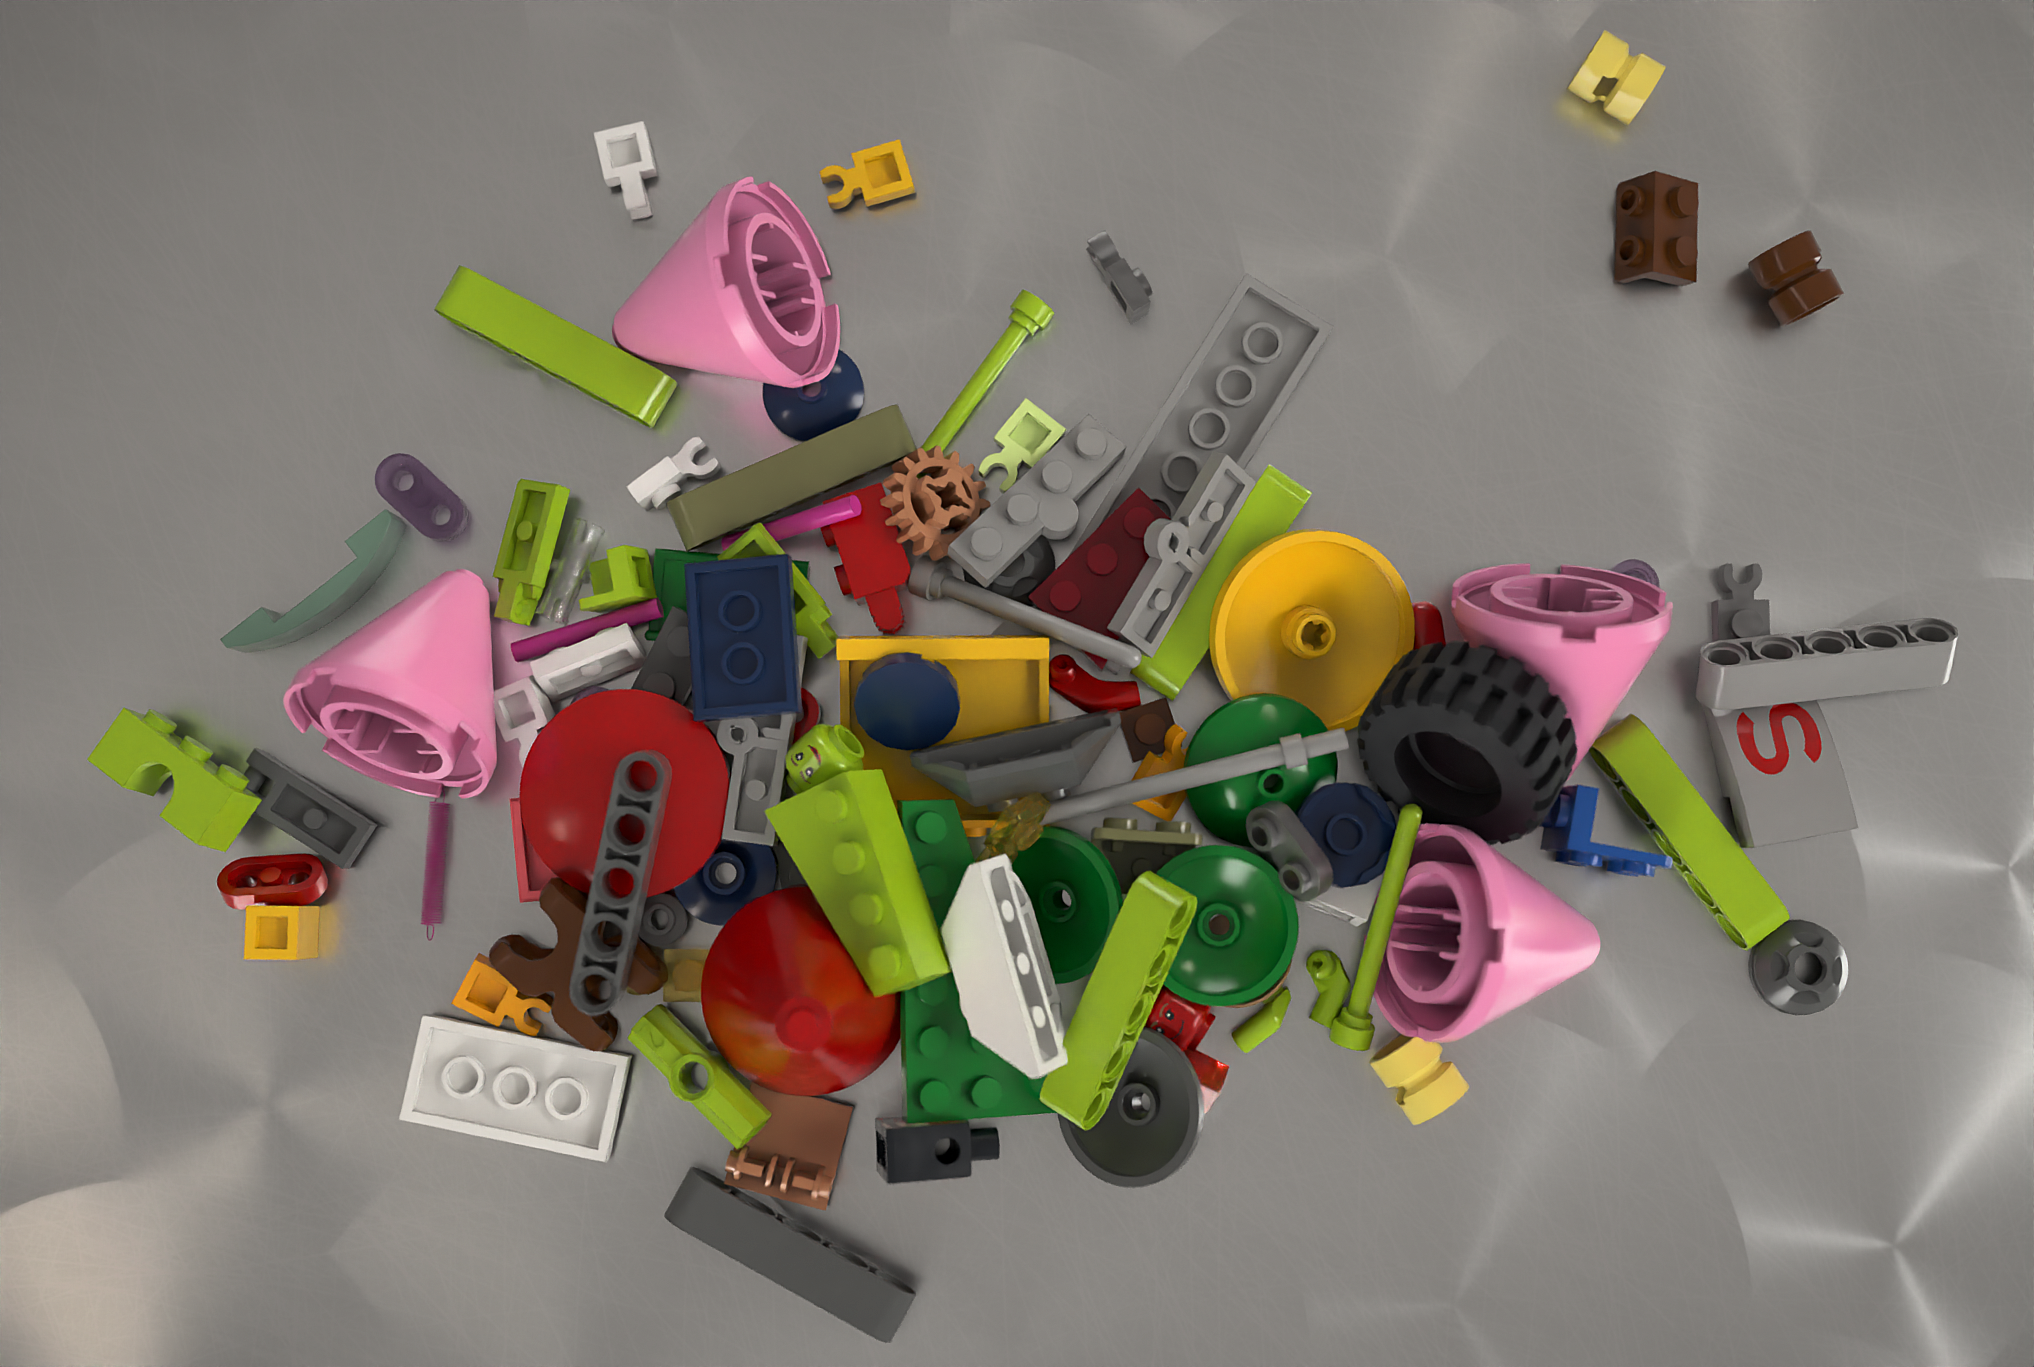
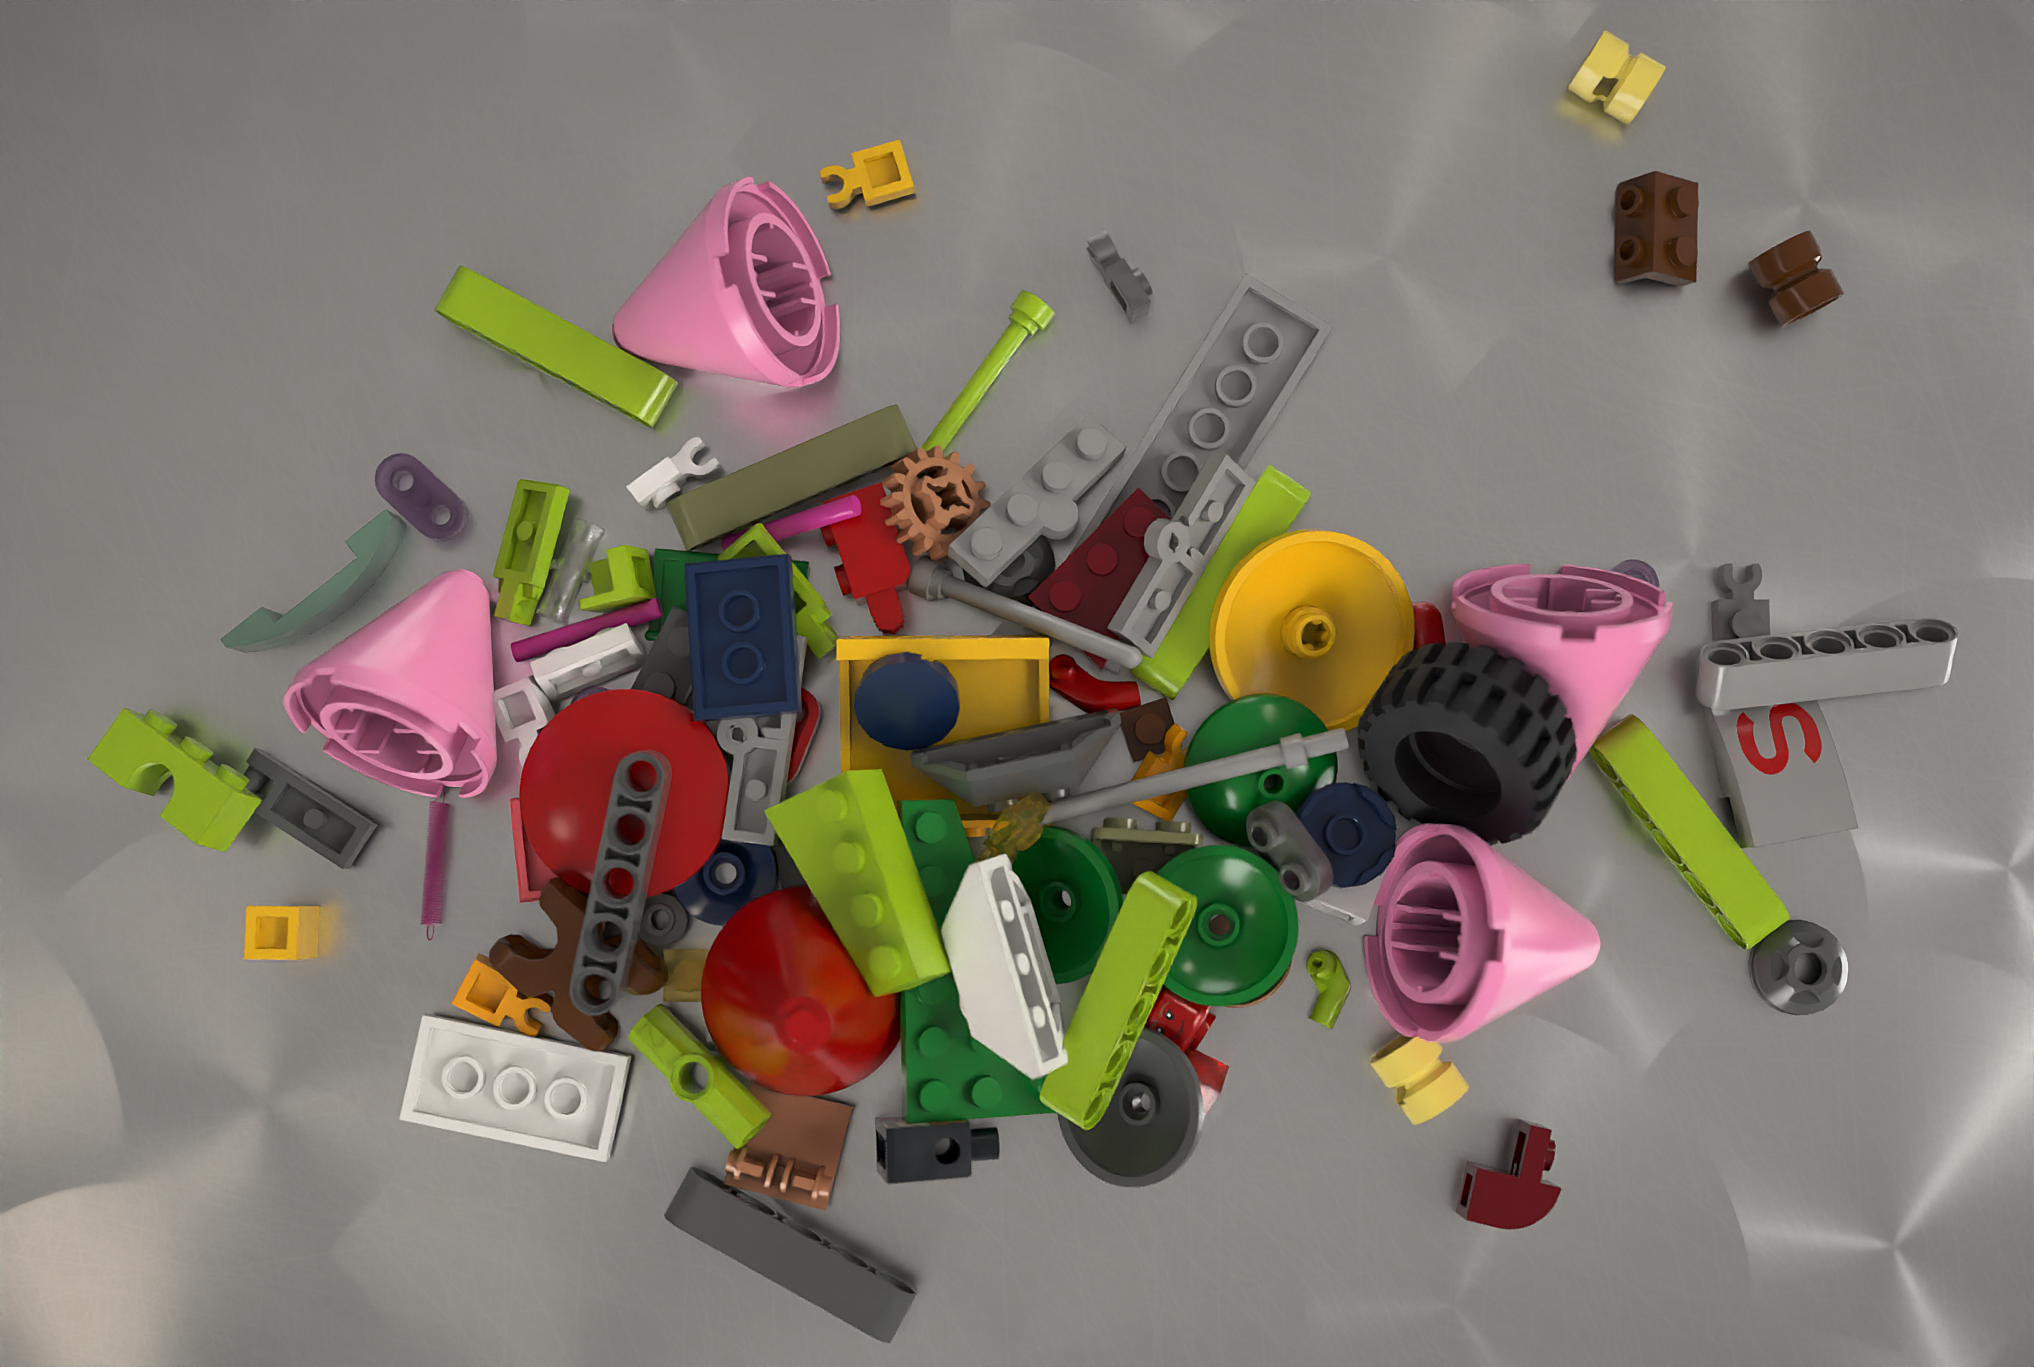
red plate [217,853,328,910] -> none
white plate [594,121,658,221] -> none
dark blue dish [762,349,864,442] -> none
lime head [785,724,864,794] -> none
yellowish green plate [978,398,1066,494] -> none
lime arm [1231,985,1291,1053] -> none
lime piece [1329,804,1422,1051] -> none
blue bracket [1539,784,1673,877] -> none
none -> dark red brick [1456,1119,1561,1230]

